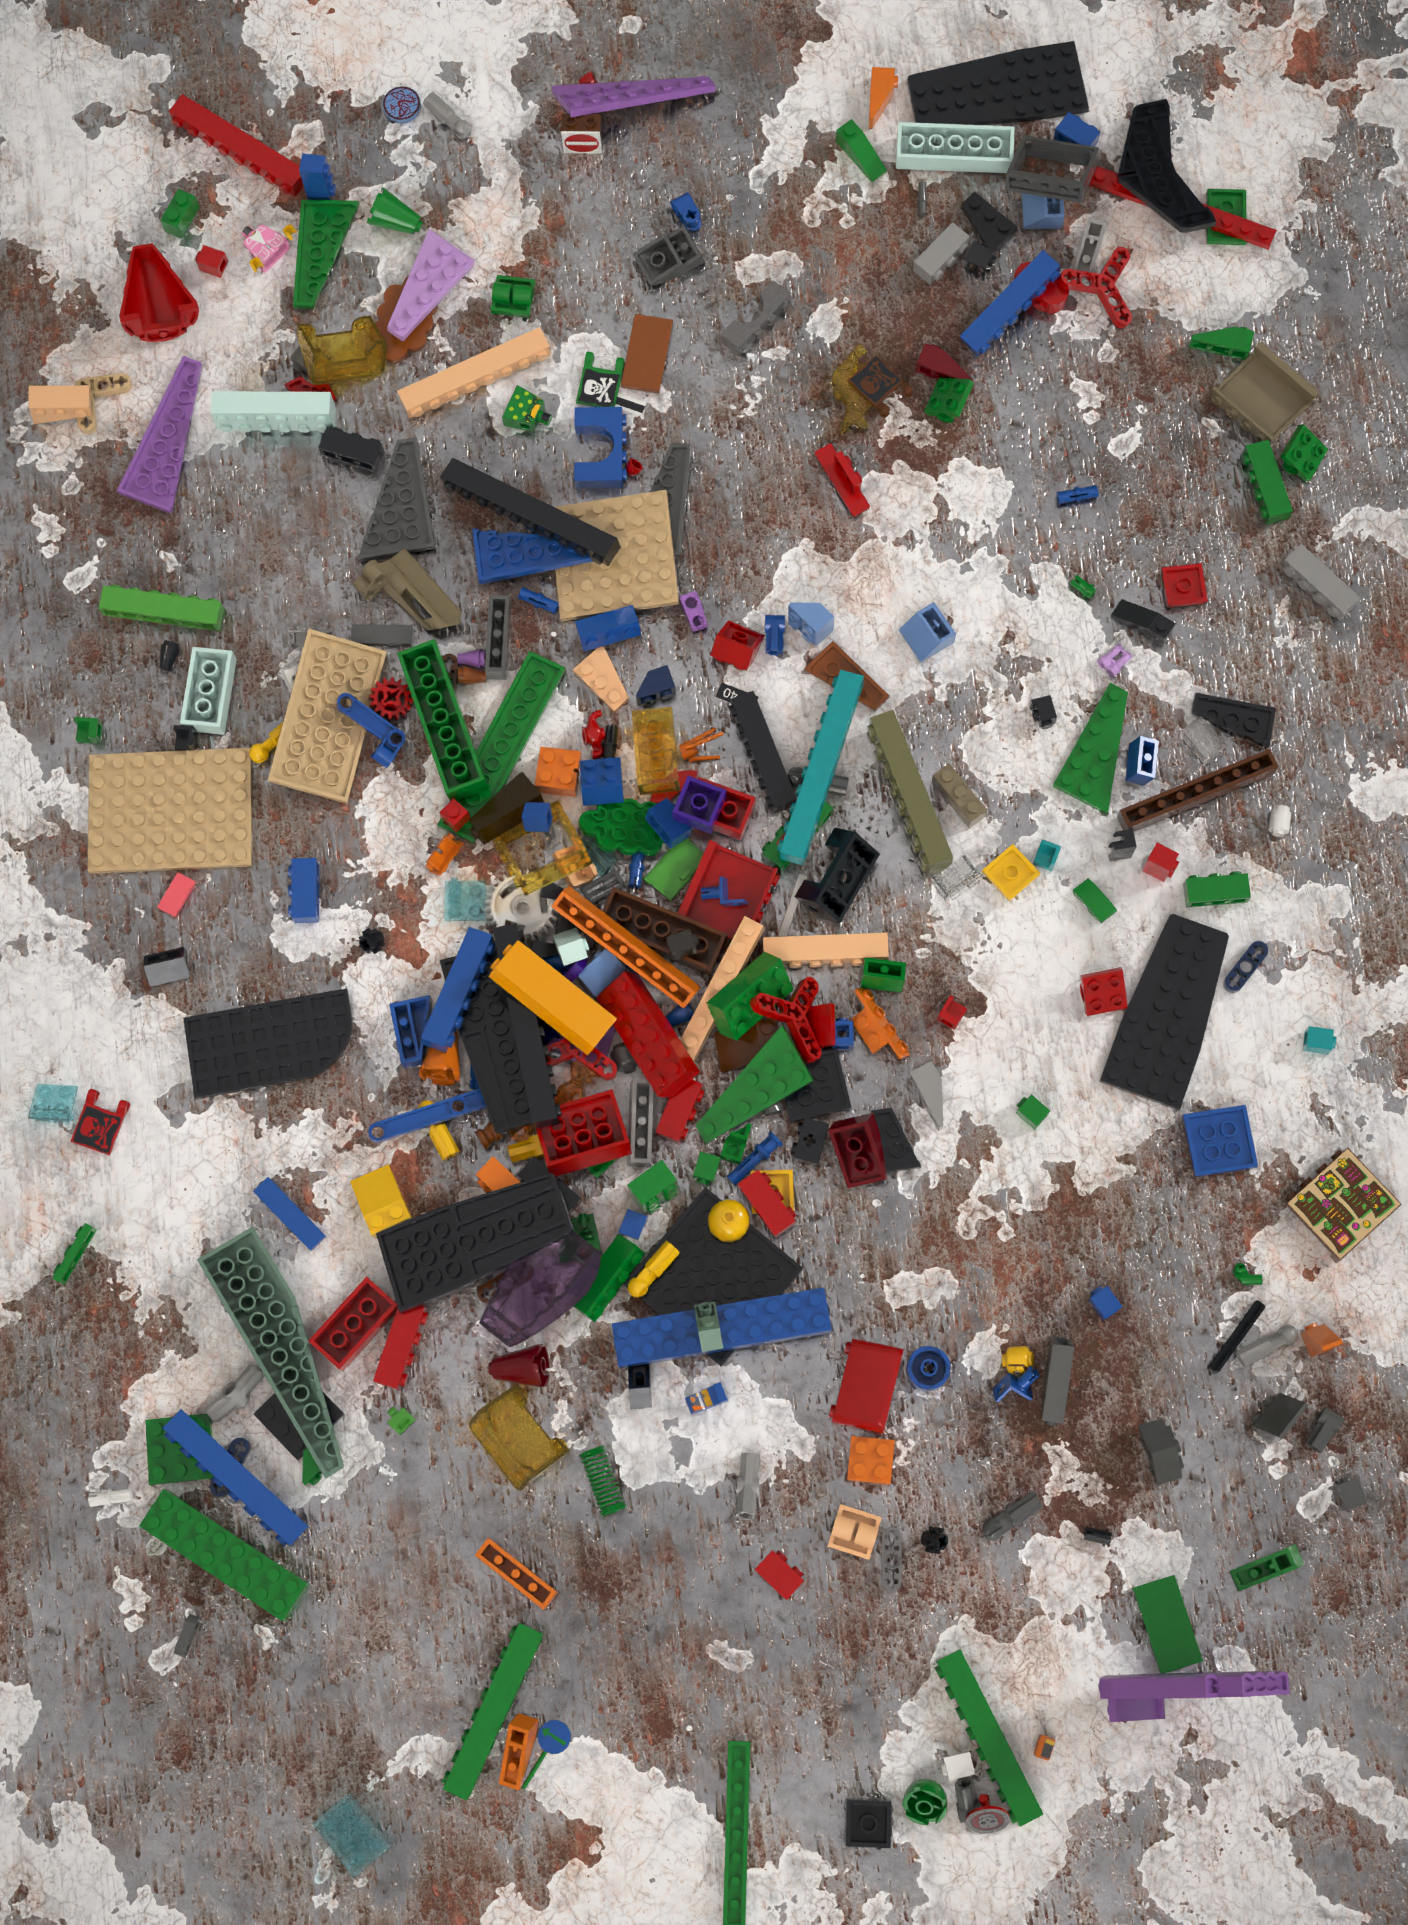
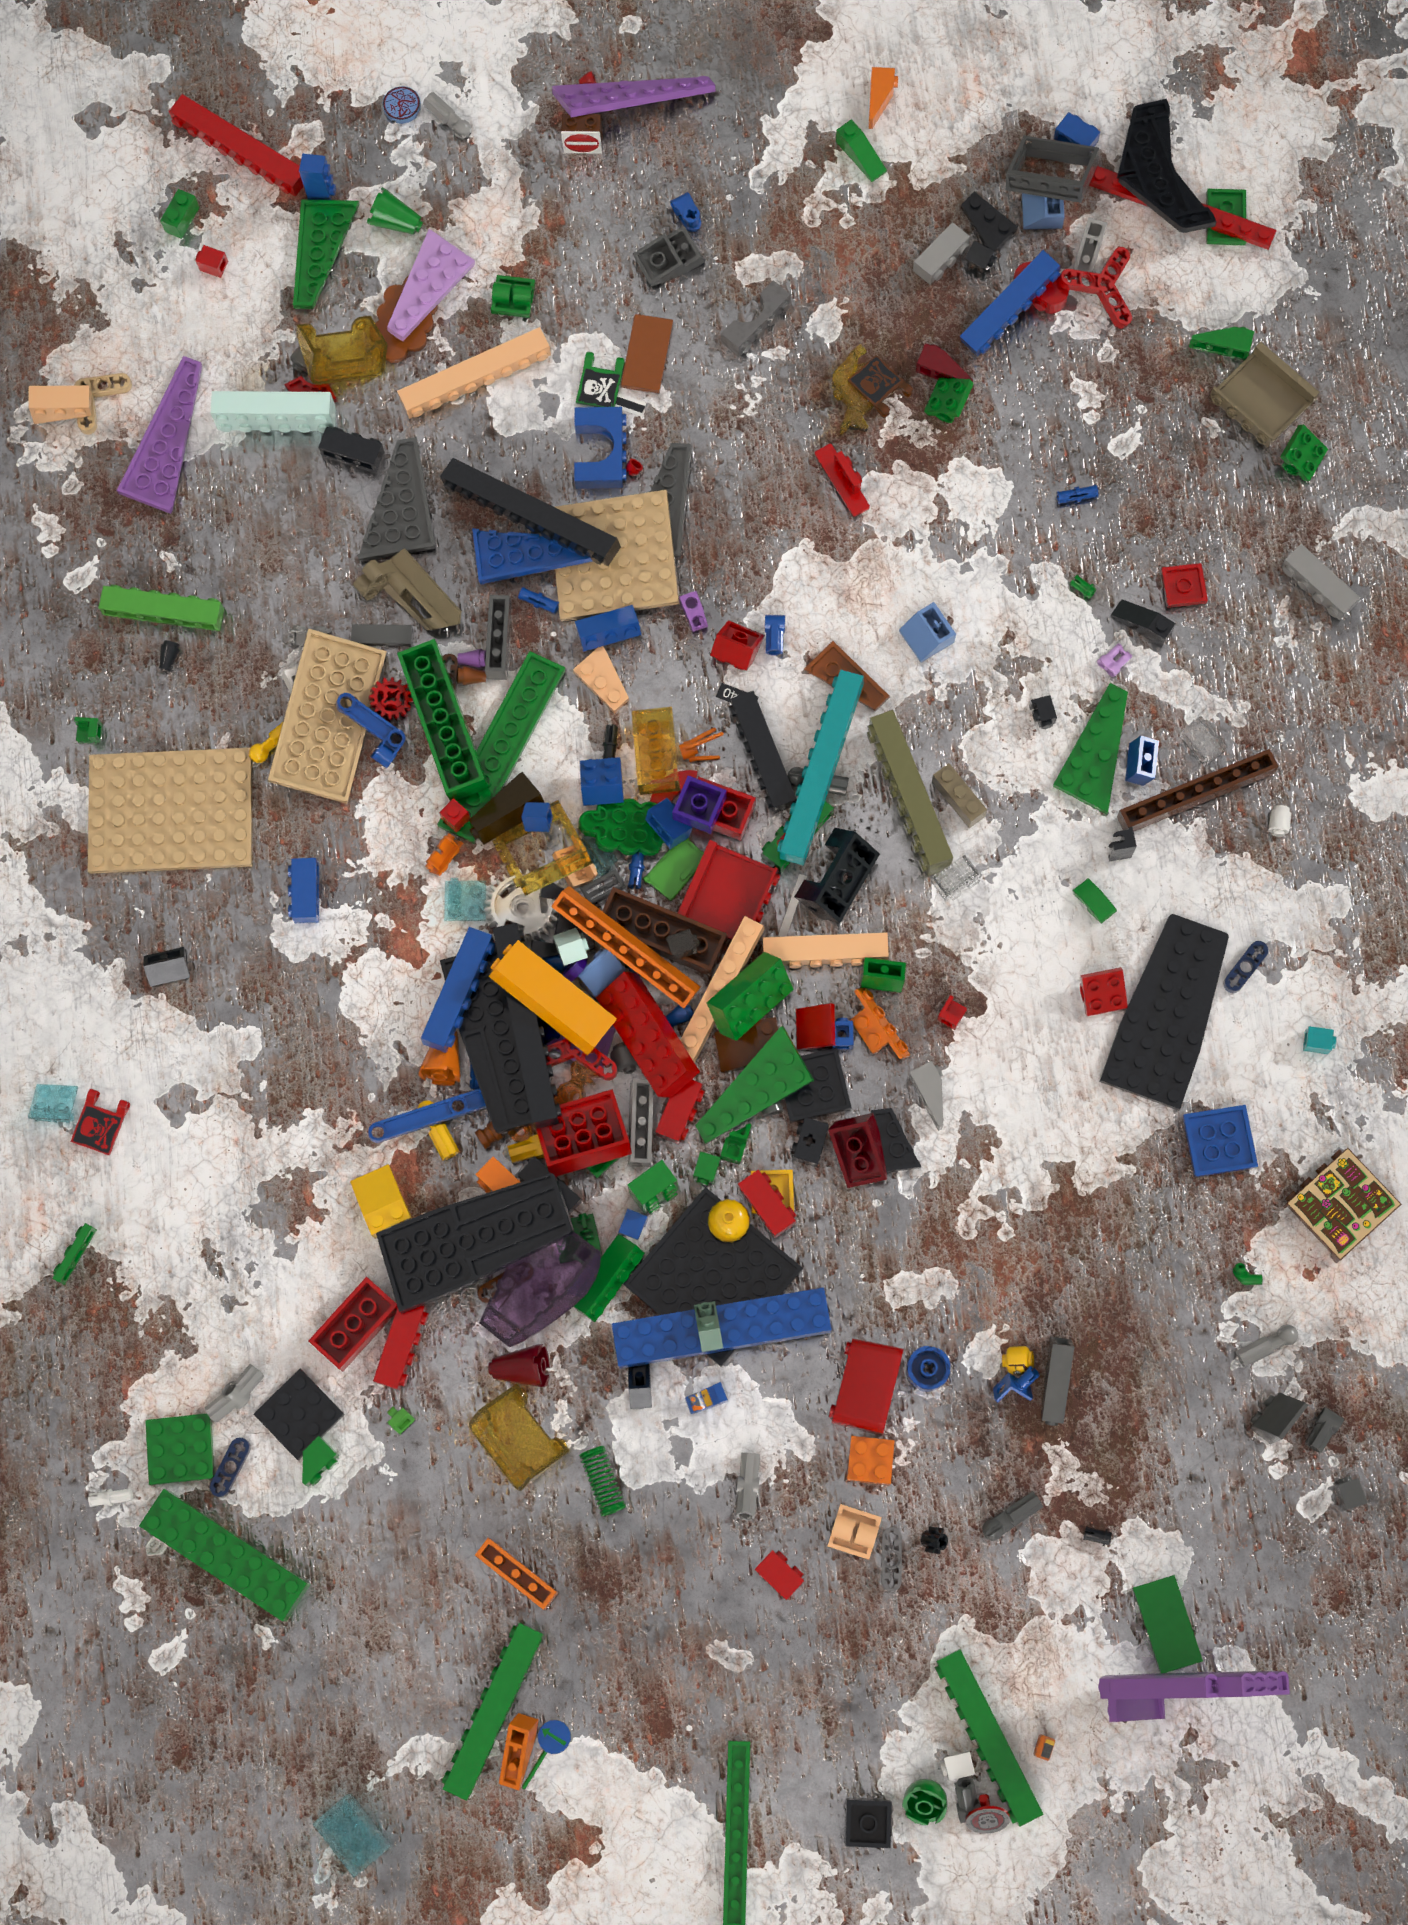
red cone [119,243,199,342] -> none
coral tile [157,872,196,918] -> none
blue brick [163,1409,309,1546] -> none
black panel [173,725,198,751] -> none
dark grey beam [174,1614,201,1658] -> none
light aqua brick [180,647,237,735] -> none
black plate [183,988,353,1099] -> none
sand green wedge [197,1227,344,1479] -> none
torso [242,224,298,273] -> none
blue tile [253,1177,327,1251] -> none
black gear [359,928,385,954] -> none
blue wedge [389,995,433,1069] -> none
green torso [502,385,552,432] -> none
orange piece [535,747,582,797] -> none
red piece [582,710,605,759] -> none
yellow piece [627,1241,679,1298] -> none
dark blue slope [636,665,676,706] -> none
blue bracket [701,876,748,907] -> none
blue pin [726,1131,783,1186] -> none
red piece [750,976,821,1063] -> none
medium blue slope [788,603,834,646] -> none
light aqua brick [896,122,1015,173] -> none
black wing [907,41,1089,125] -> none
dark grey piece [917,181,927,219] -> none
yellow plate [982,844,1041,902] -> none
green brick [1016,1094,1050,1130] -> none
teal panel [1033,839,1061,871] -> none
blue brick [1088,1286,1123,1321] -> none
dark grey brick [1138,1418,1184,1485] -> none
red brick [1142,842,1179,882] -> none
green brick [1183,871,1251,908] -> none
black wing [1191,693,1276,748] -> none
black axle [1209,1300,1266,1373] -> none
green slope [1230,1544,1304,1592] -> none
green brick [1241,440,1293,525] -> none
orange slope [1301,1322,1343,1358] -> none

